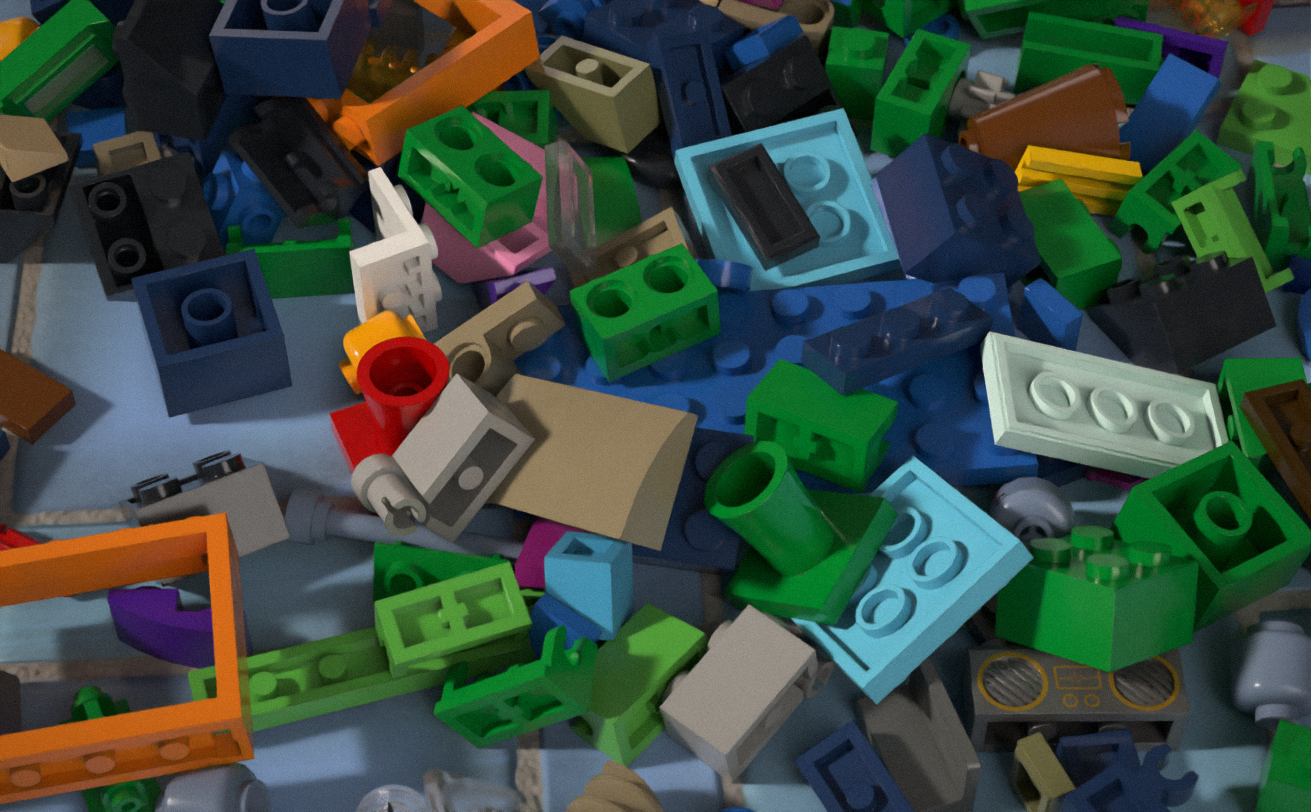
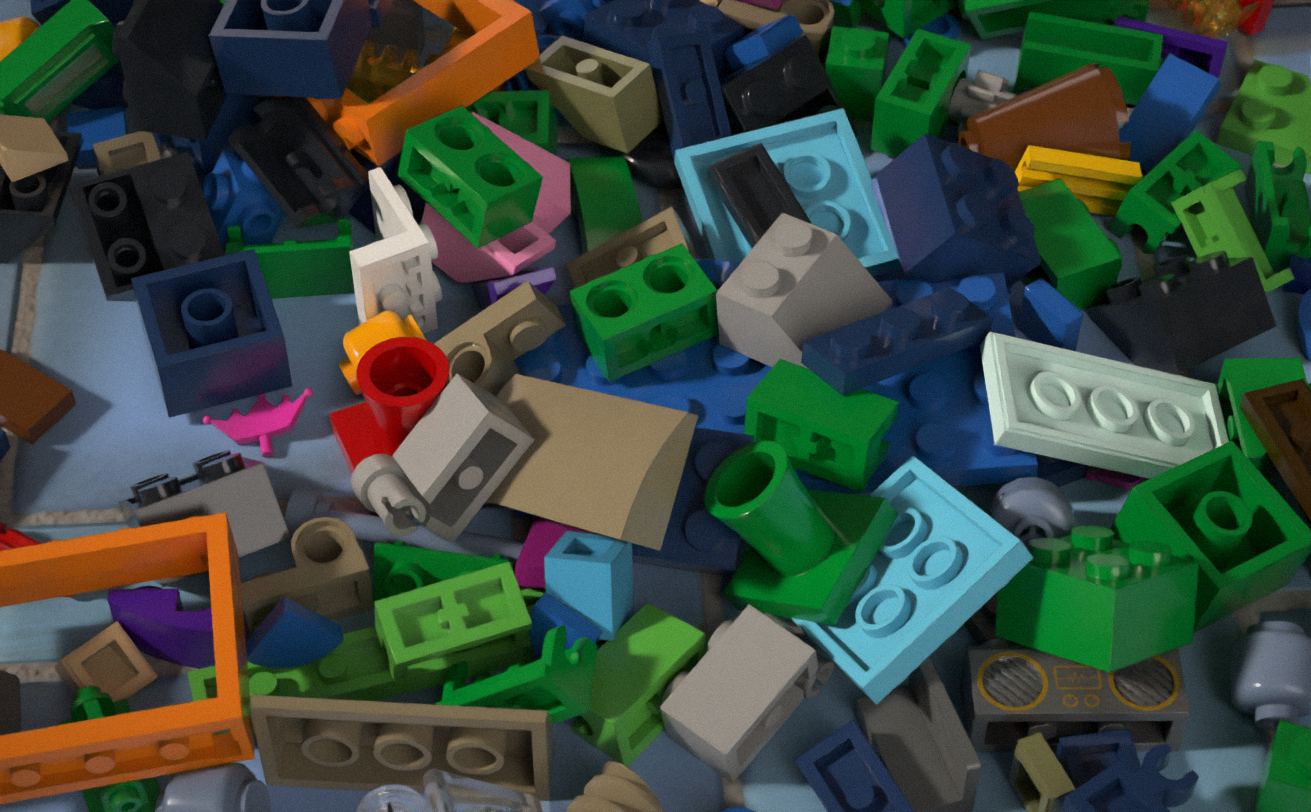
clear tile [544,140,597,276] -> none
none -> tan slope [54,621,158,703]
none -> dark pink piece [203,388,313,458]
none -> dark tan plate [241,517,375,637]
none -> blue tile [246,596,344,668]
none -> dark tan slope [249,695,555,801]
none -> light grey slope [716,213,892,369]

